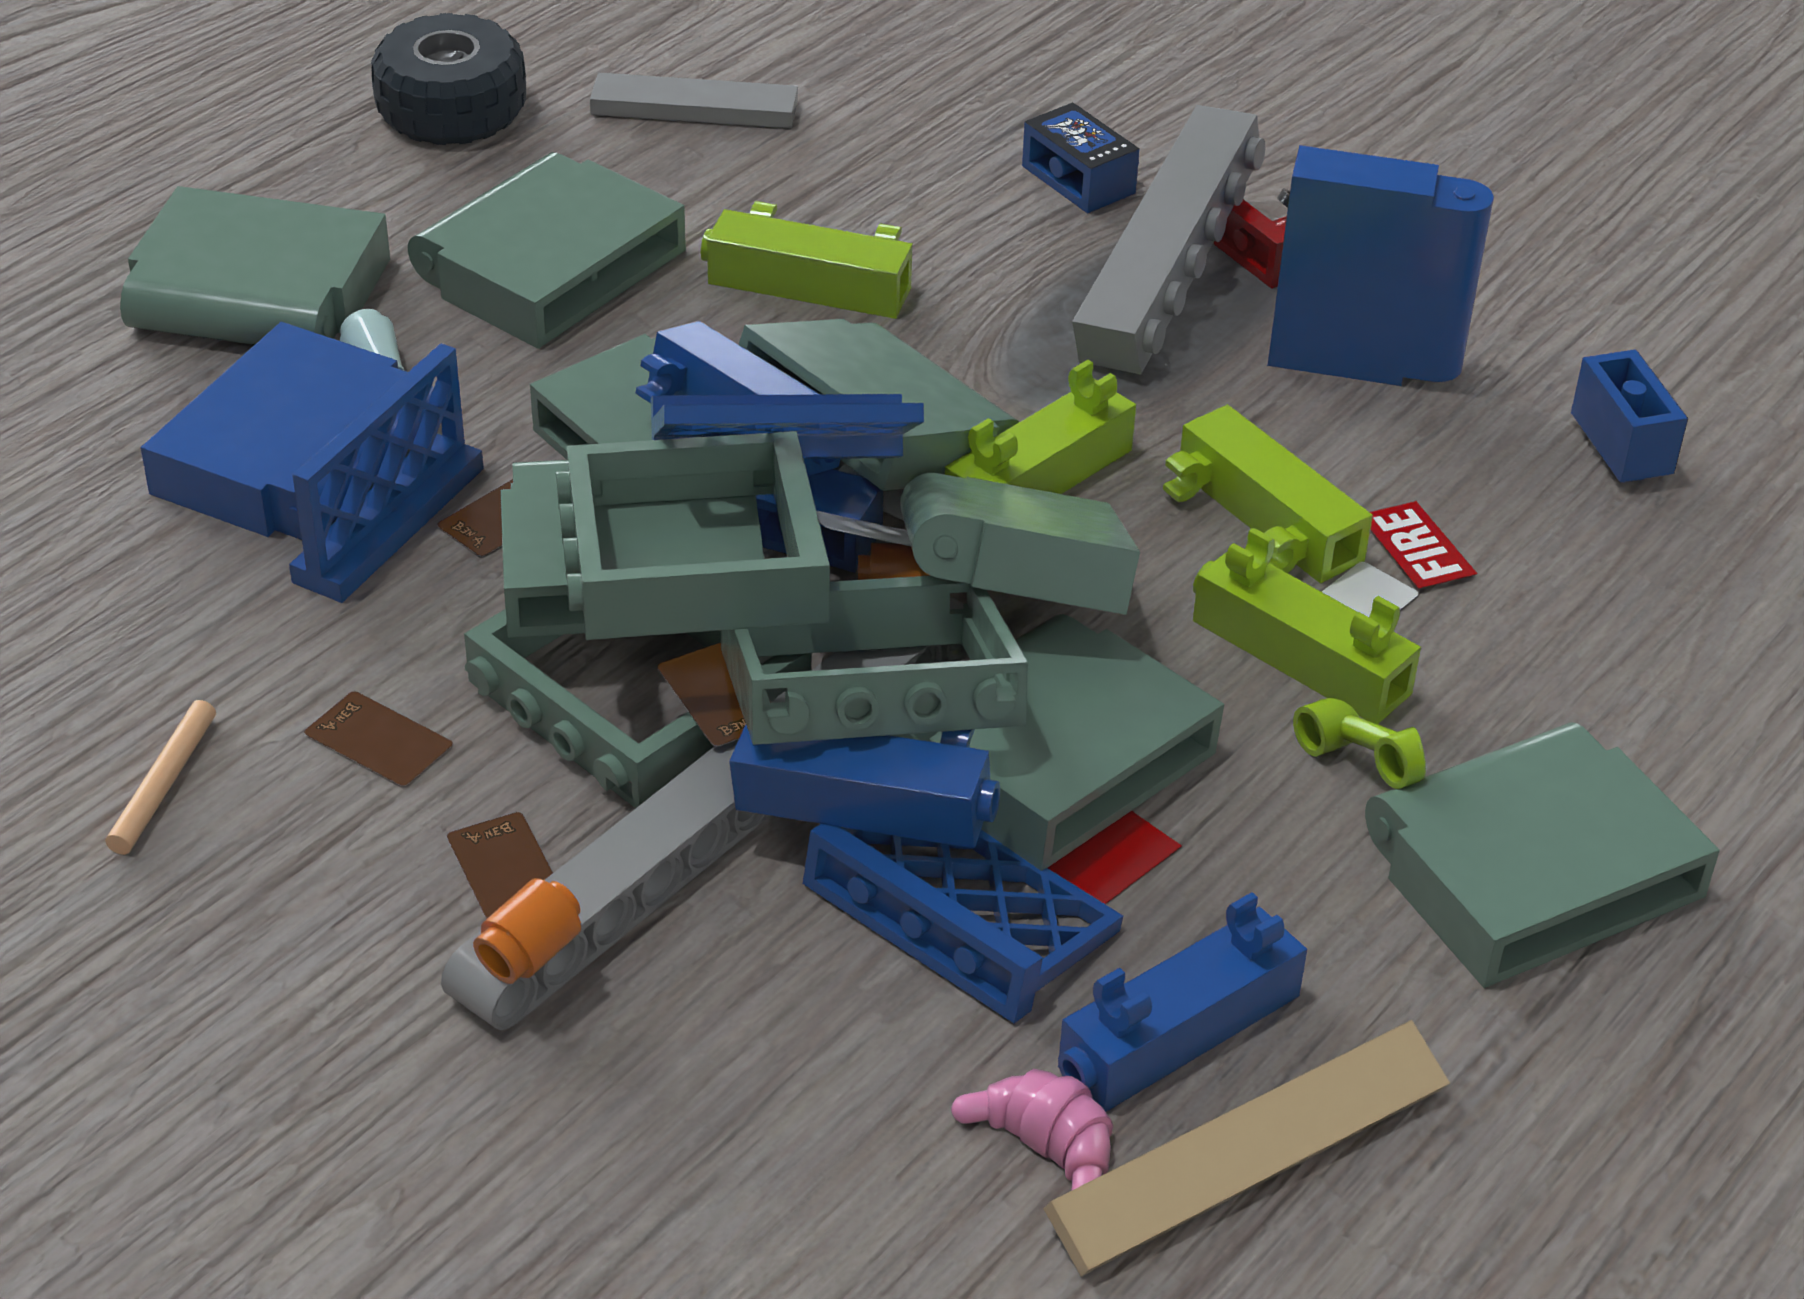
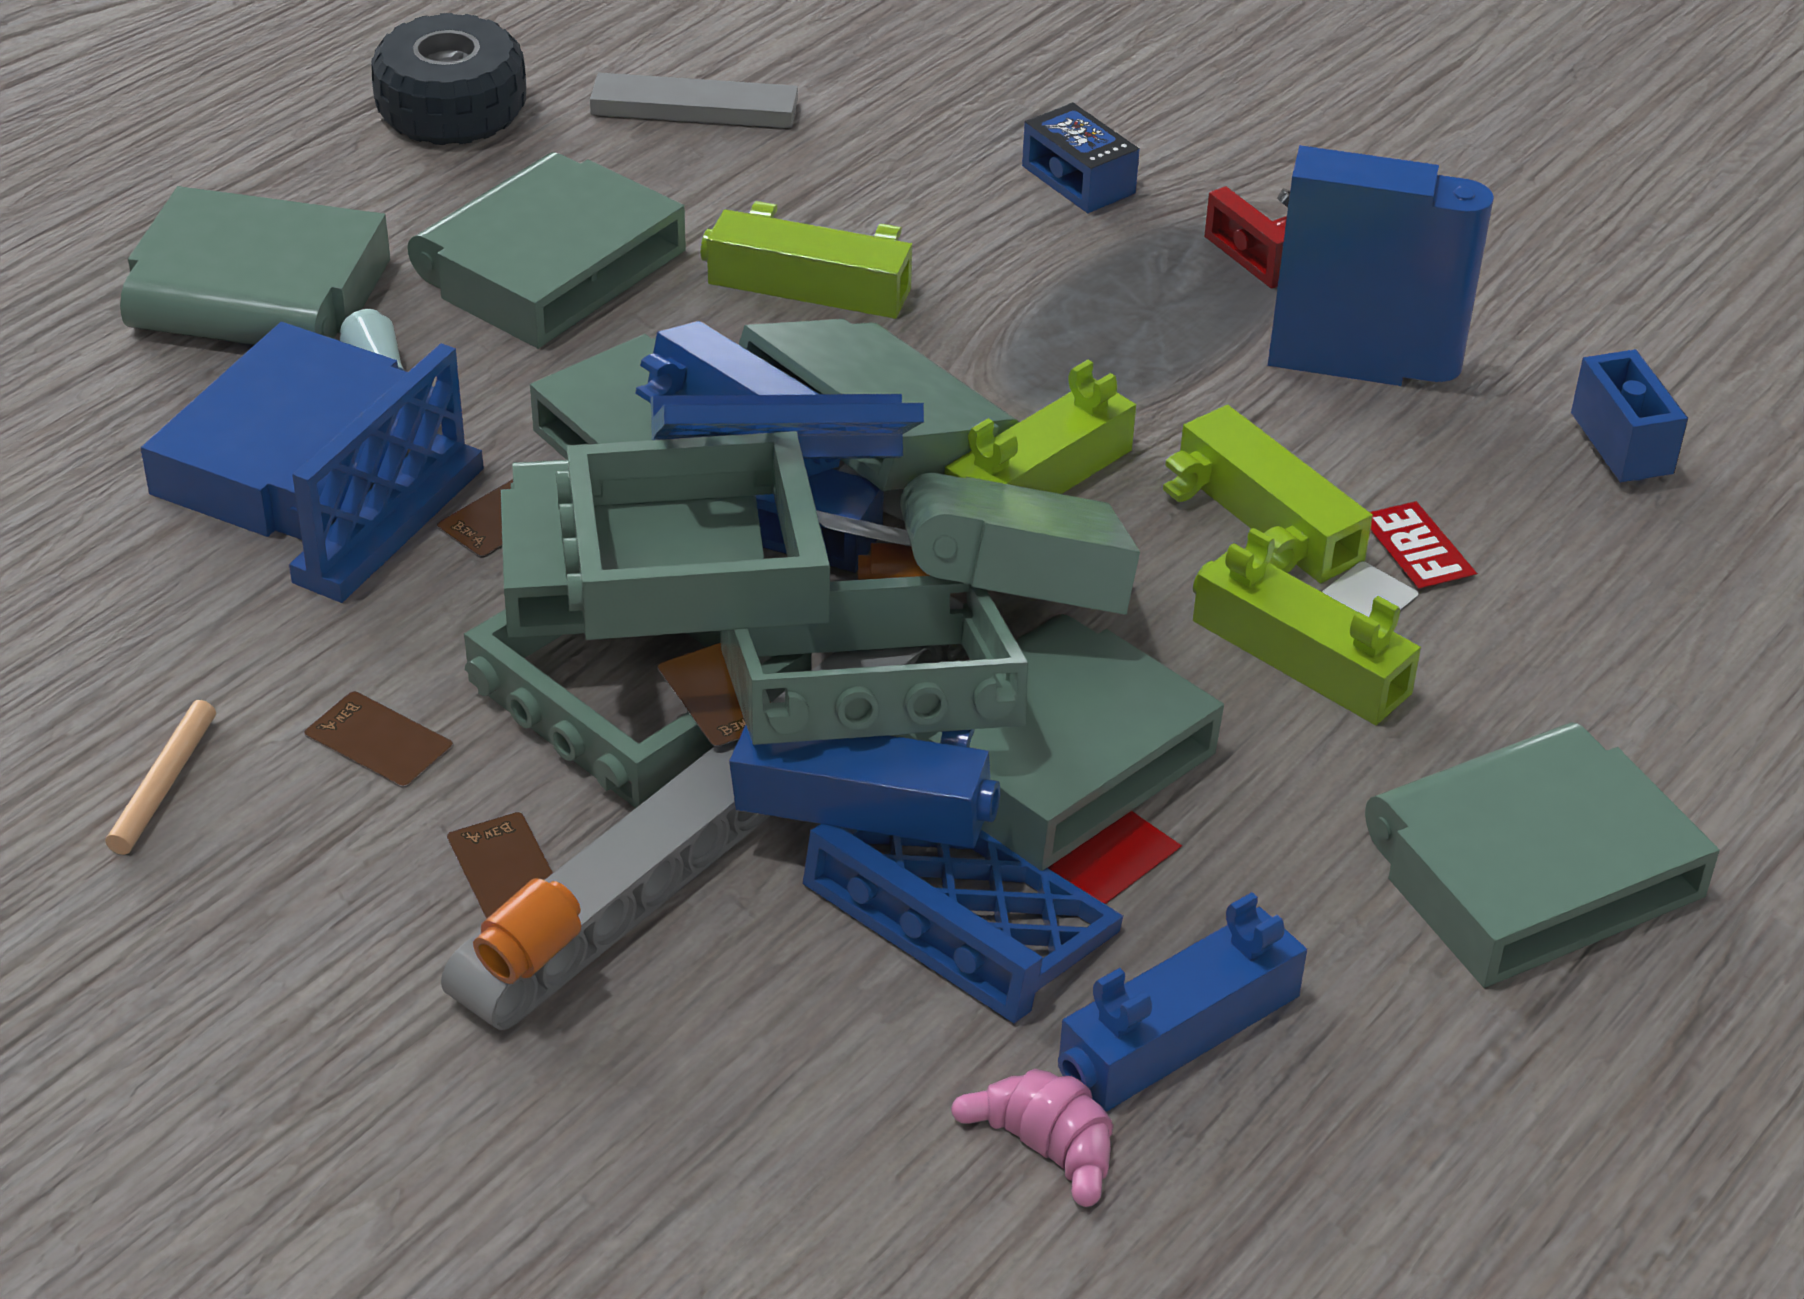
tan tile [1043,1020,1450,1277] -> none
light grey brick [1072,105,1265,374] -> none
lime bar [1293,698,1426,789] -> none

